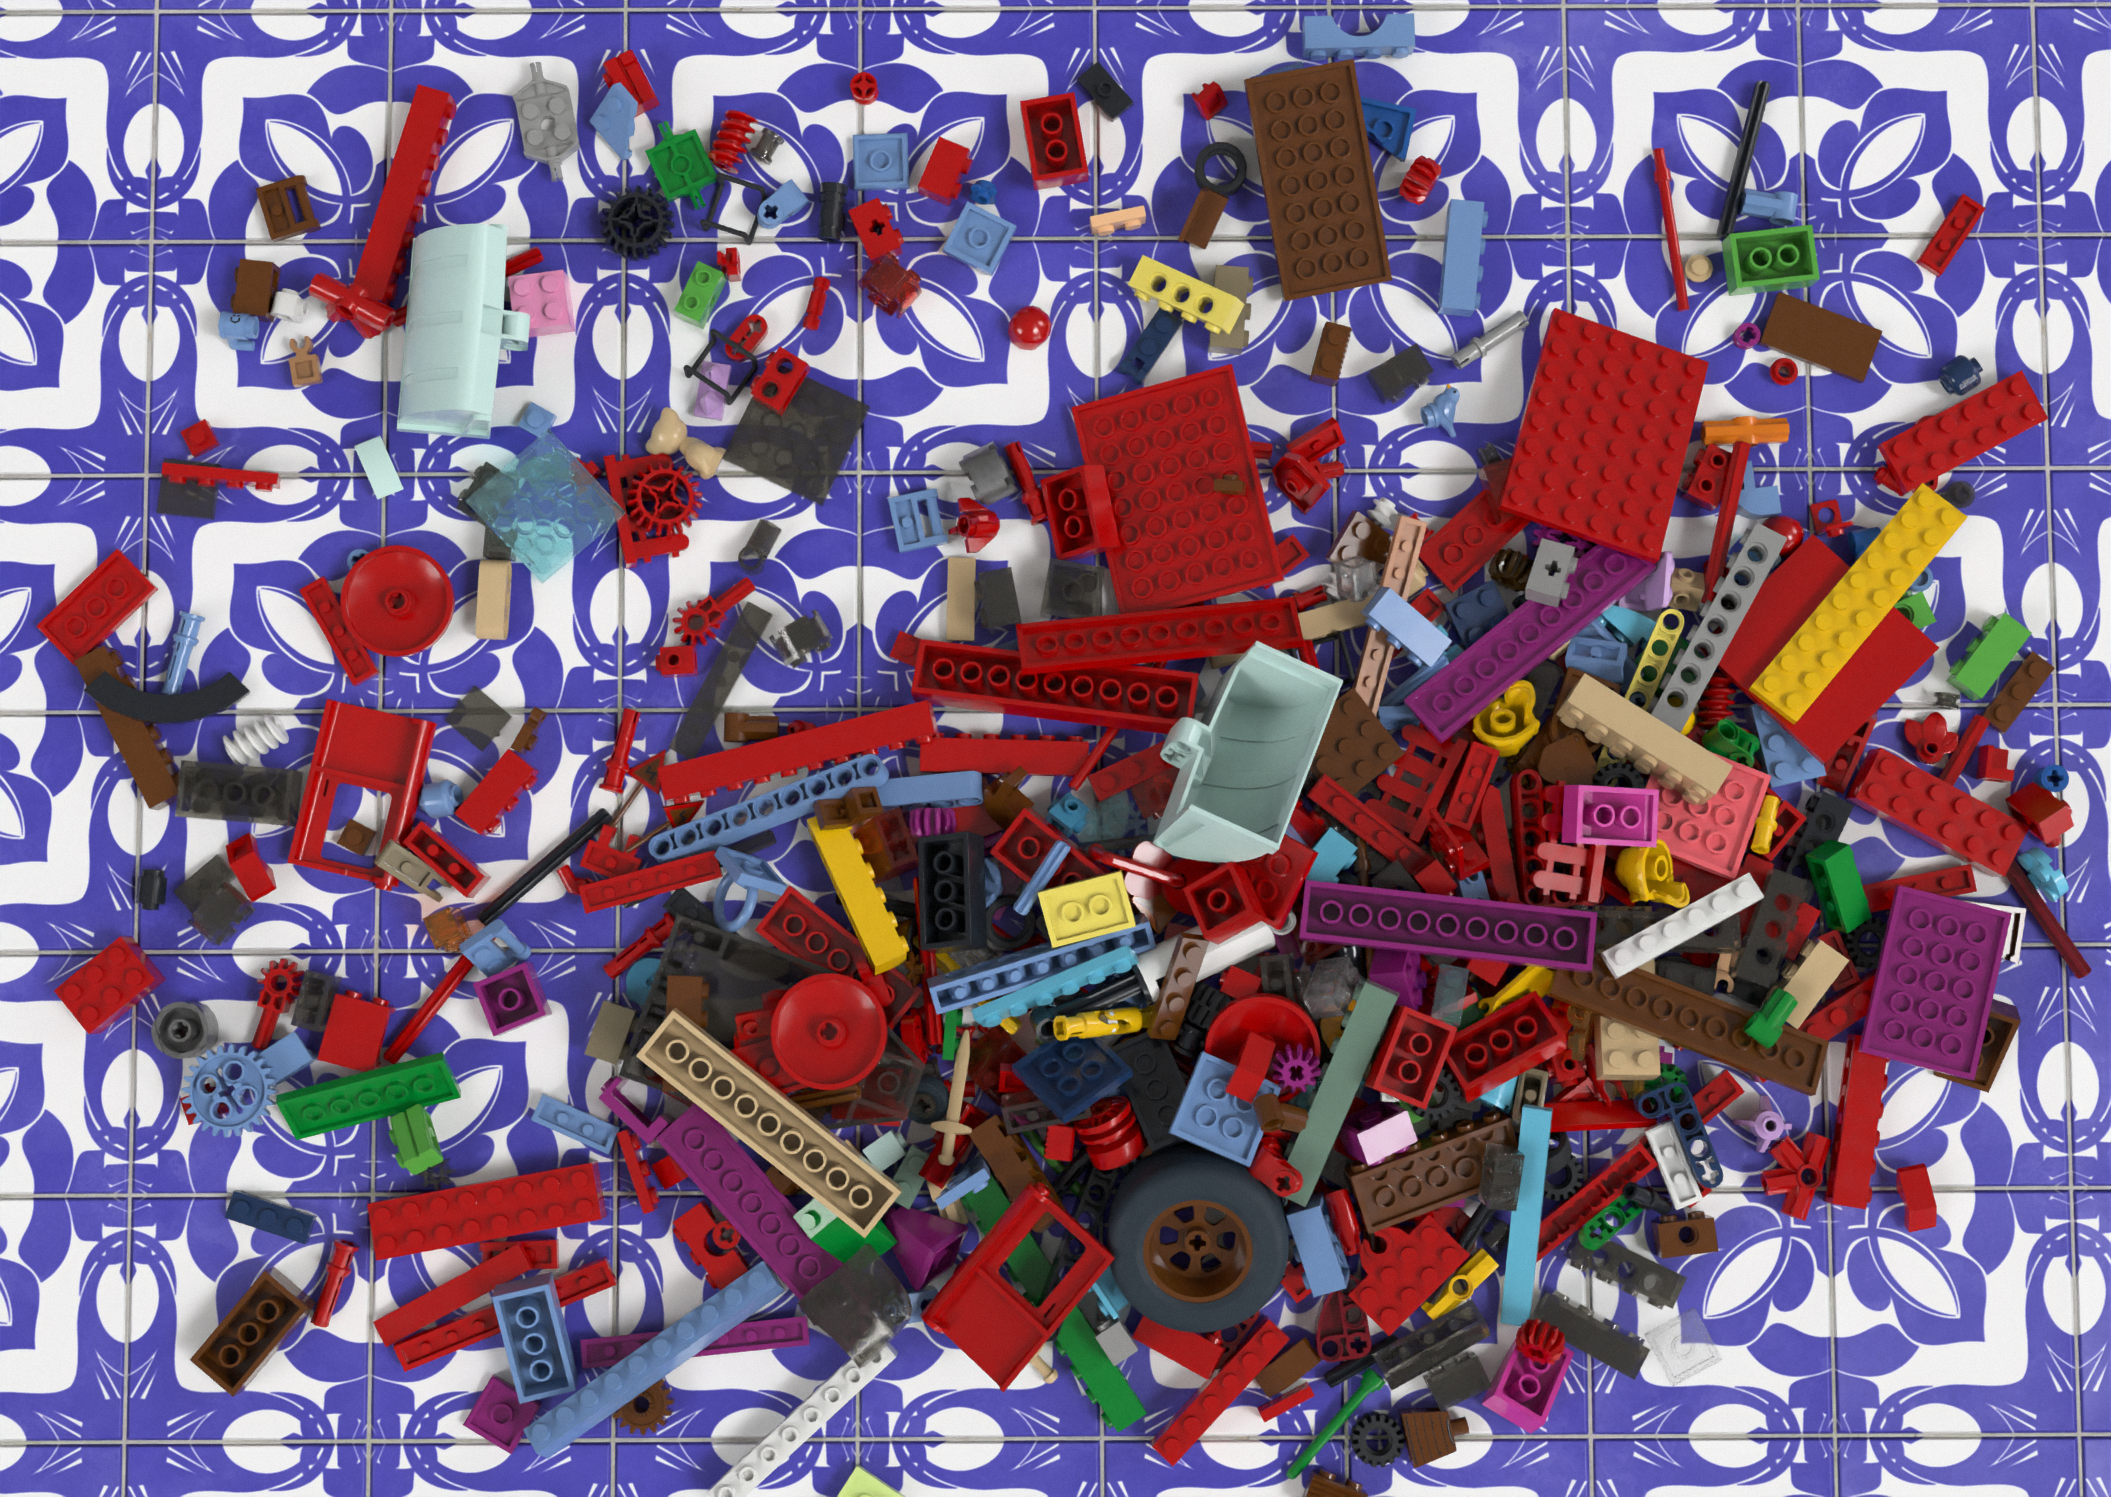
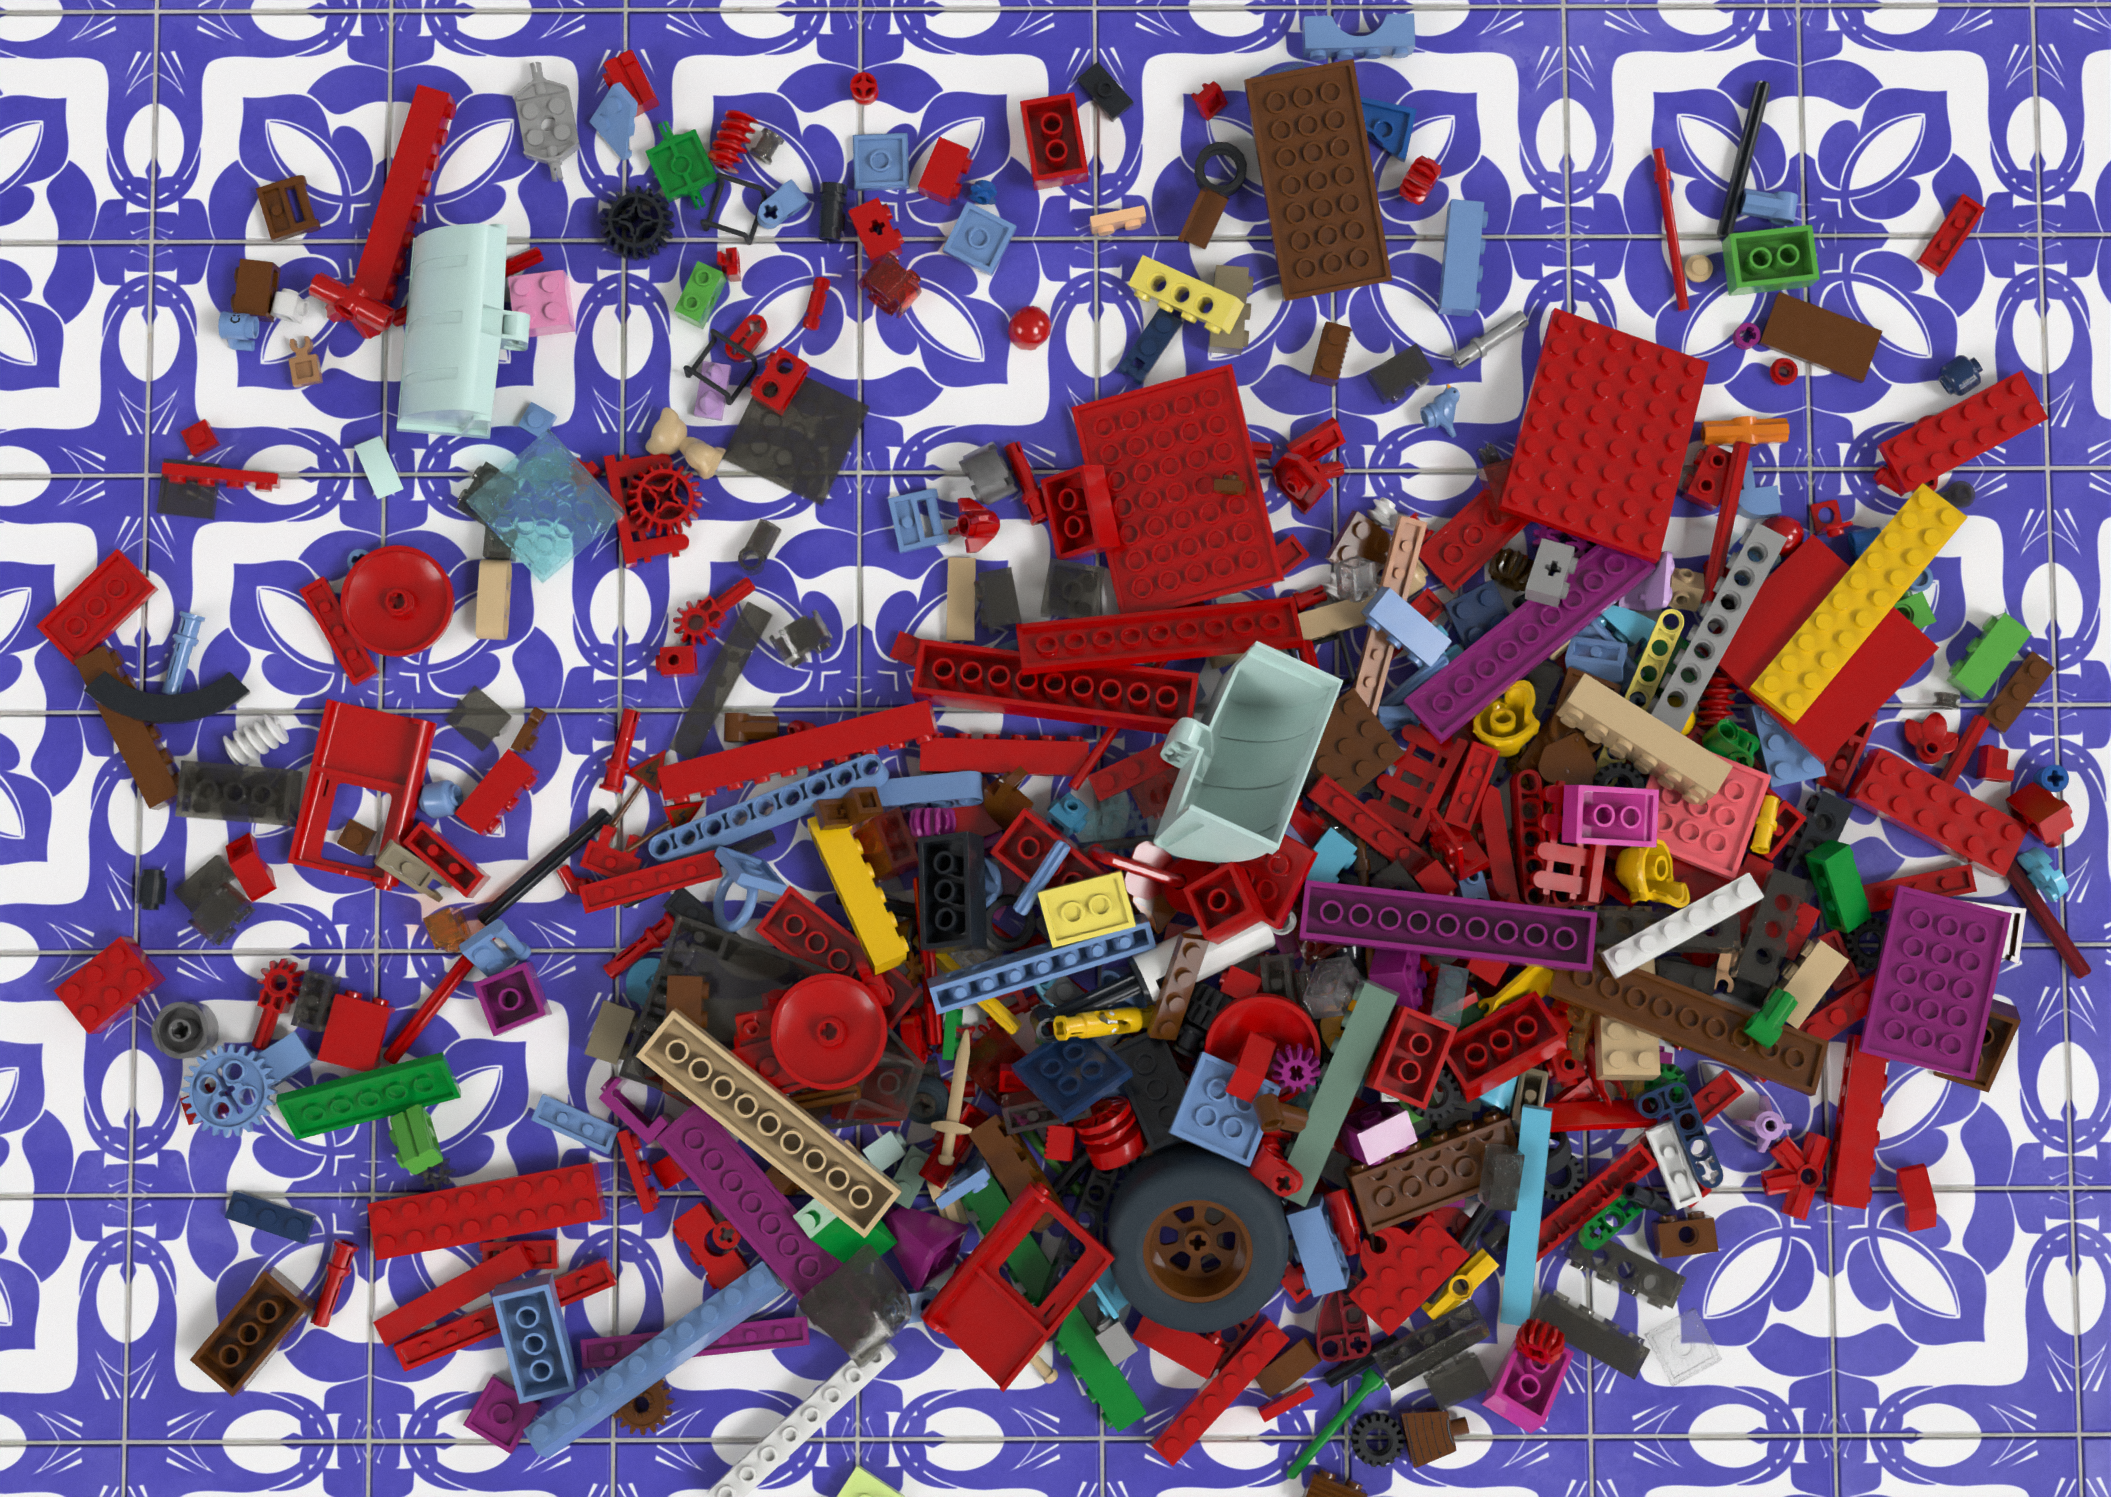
medium azure plate [971,945,1139,1027] -> none

